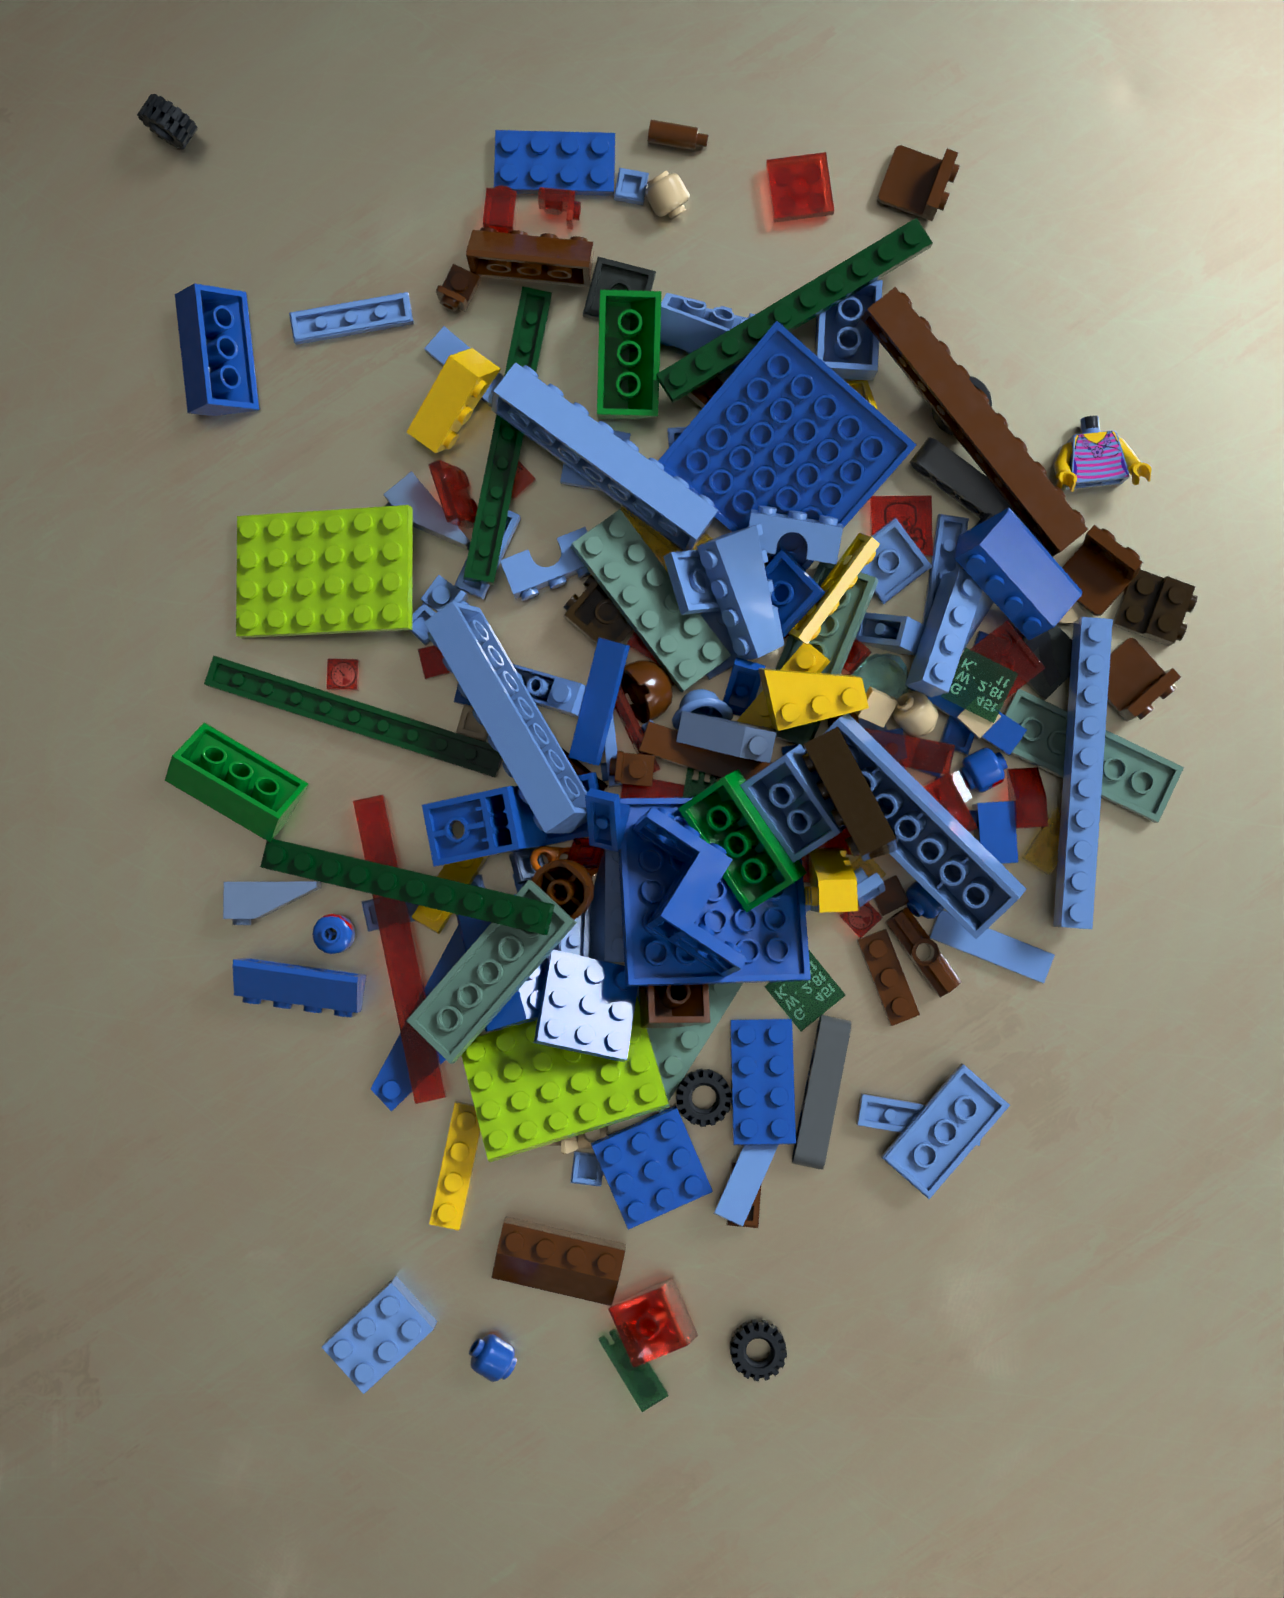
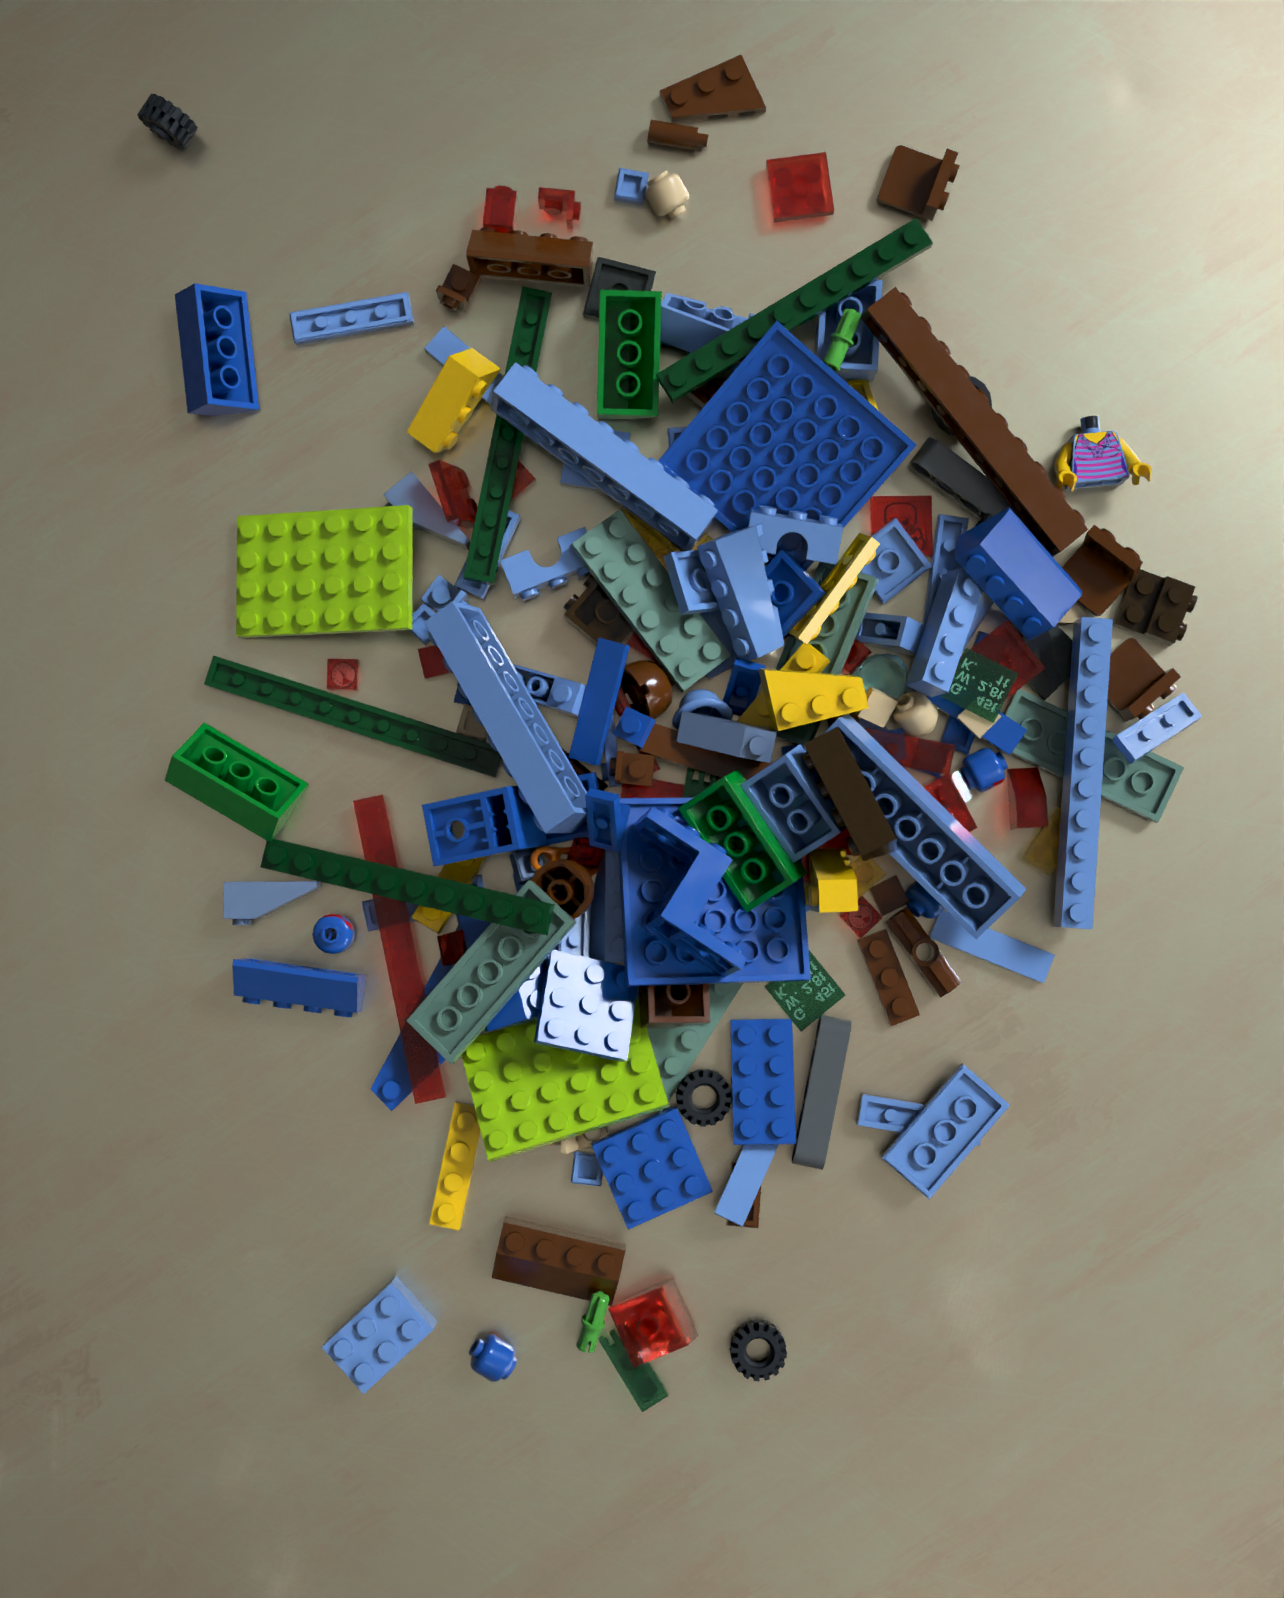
blue plate [494,130,615,196] -> none
medium blue tile [854,867,885,907] -> none
blue brick [968,801,1018,864] -> none
none -> clear red tile [437,930,467,966]
none -> bright green axle [576,1291,610,1353]
none -> blue plate [613,706,656,748]
none -> reddish brown wing [660,55,766,122]
none -> bright green axle [823,309,861,371]
none -> plate [1112,692,1202,764]

